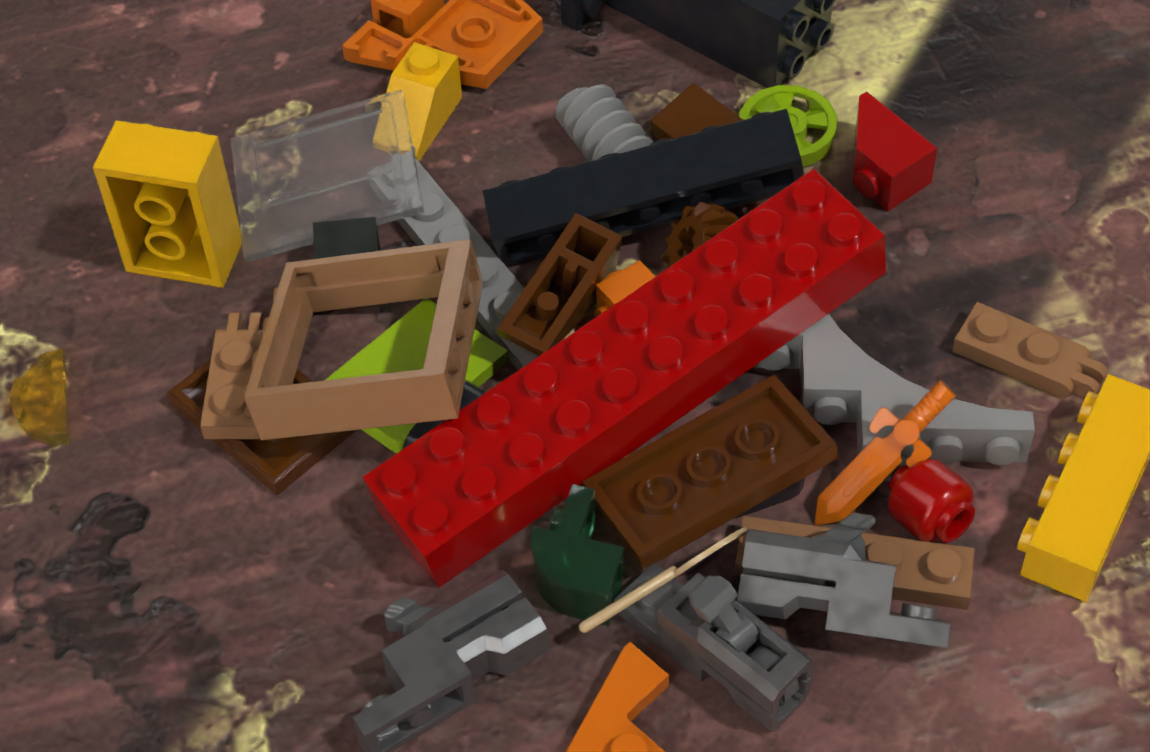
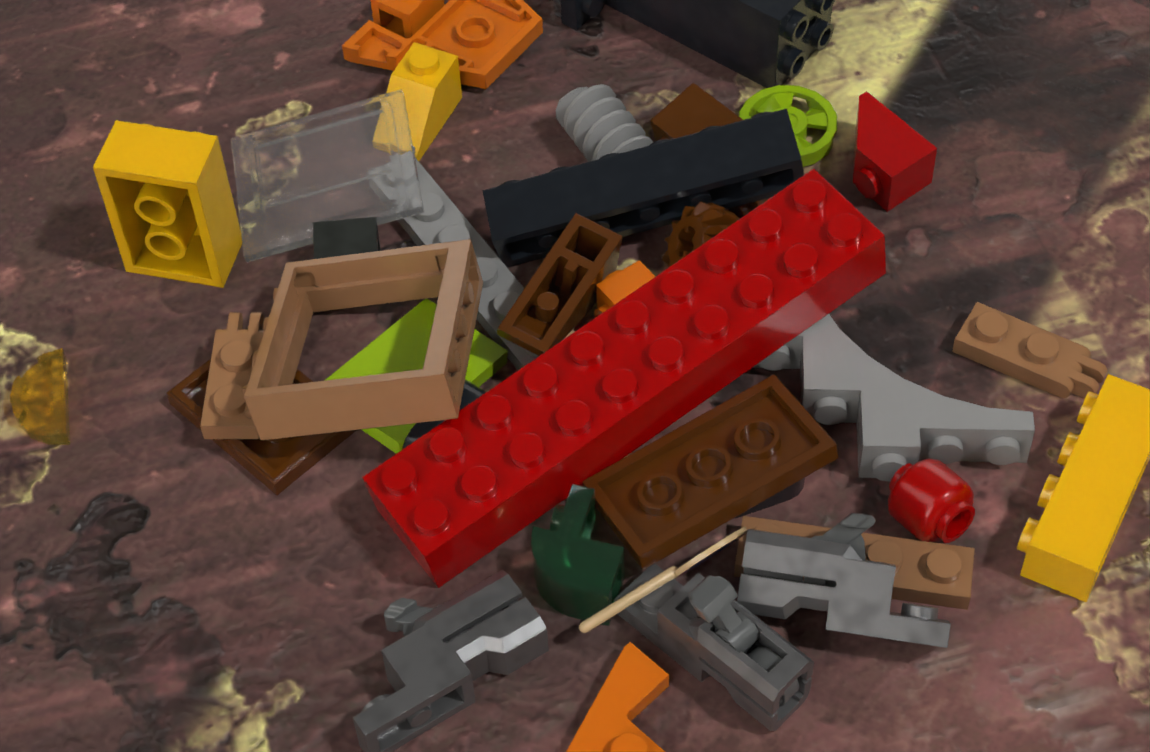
orange sword [814,380,957,526] -> none

